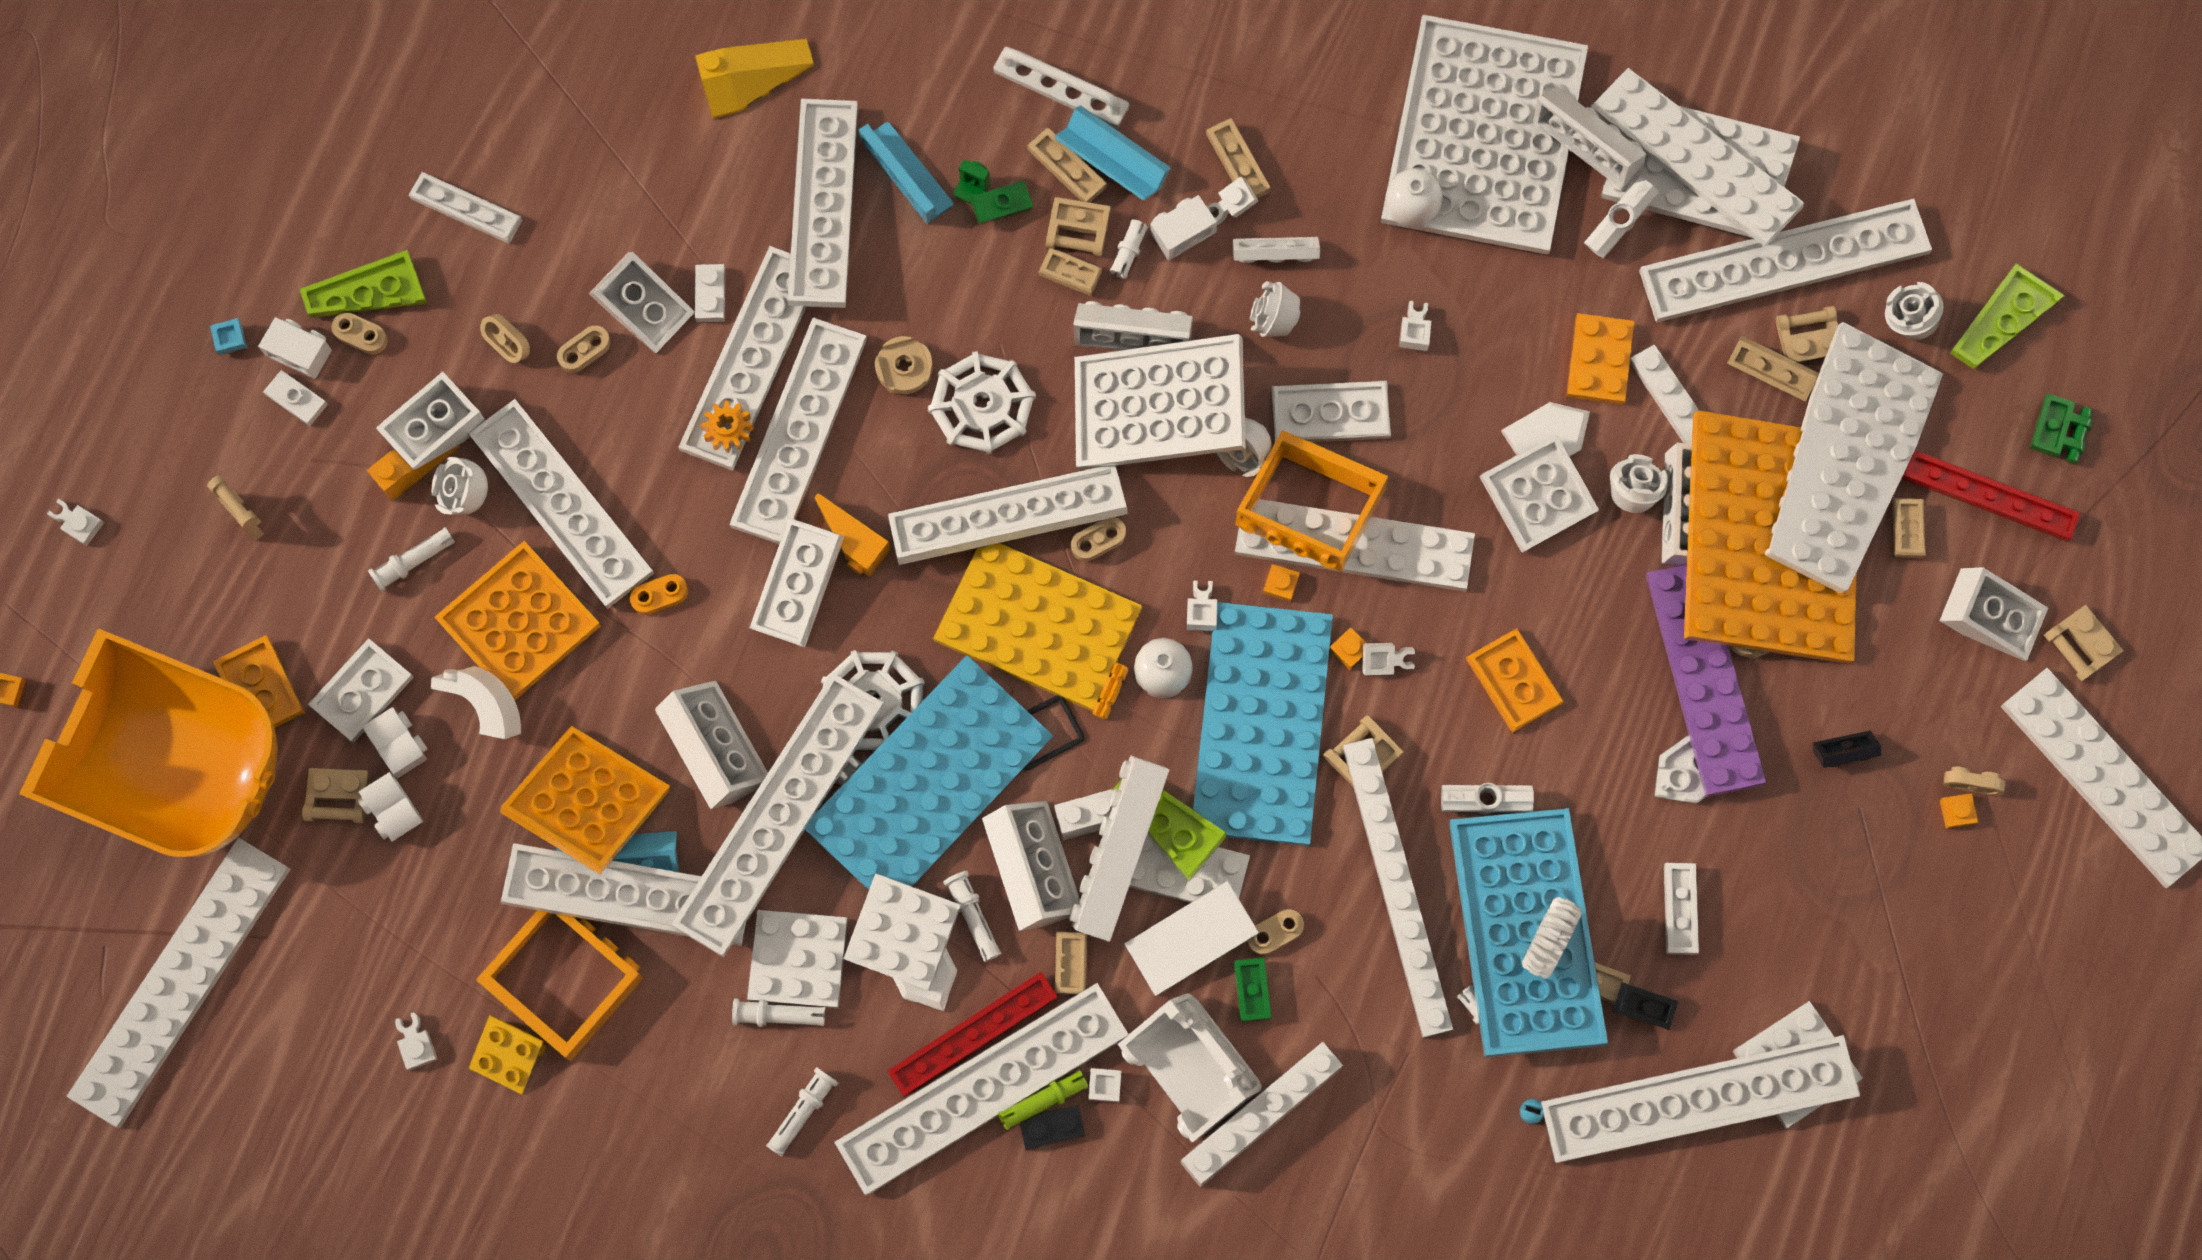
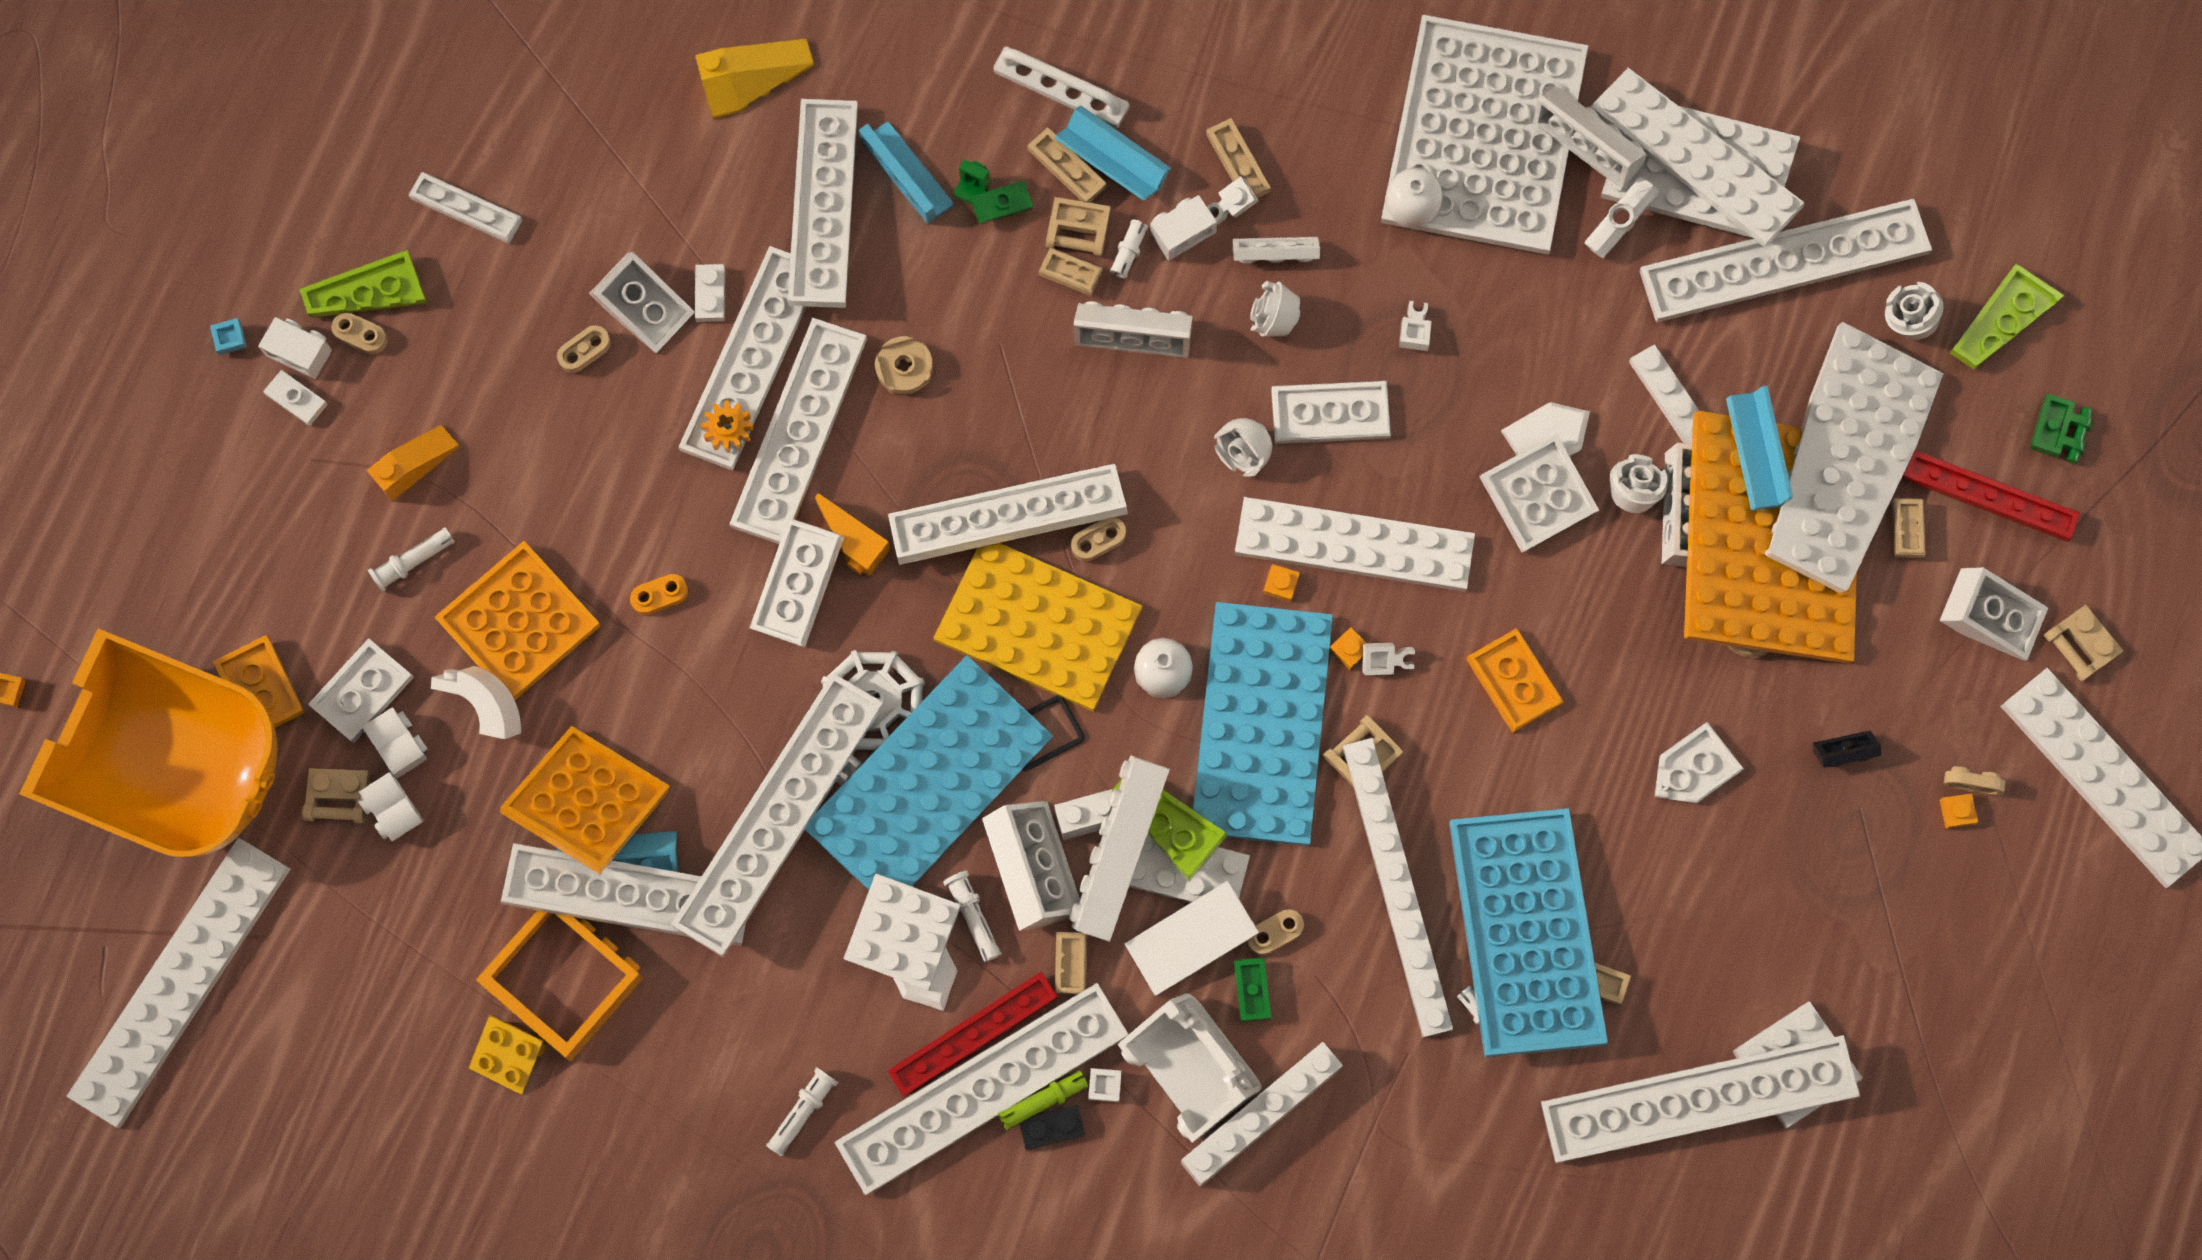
white plate [47,499,104,546] -> none
tan plate [207,475,264,541] -> none
white slope [376,372,485,470] -> none
white plate [395,1013,438,1071] -> none
white cylinder [431,457,488,516] -> none
white plate [468,399,654,609] -> none
tan plate [480,314,530,363] -> none
white slope [655,680,768,809] -> none
white pin [732,998,825,1027] -> none
white plate [747,910,848,1009] -> none
white plate [928,351,1036,454] -> none
white plate [1075,334,1246,470] -> none
light orange axle [1093,663,1128,720] -> none
white plate [1187,580,1217,631] -> none
light orange window [1235,430,1388,572] -> none
white piece [1441,783,1534,815] -> none
medium azure hinge [1519,1099,1544,1124] -> none
white gear [1522,897,1582,979] -> none
light orange plate [1566,313,1634,405] -> none
black plate [1613,982,1678,1030] -> none
medium lavender plate [1646,565,1766,798] -> none
white plate [1664,863,1699,955] -> none
tan plate [1727,336,1819,402] -> none
tan plate [1776,306,1838,365] -> none
none -> medium azure panel [1726,386,1793,511]

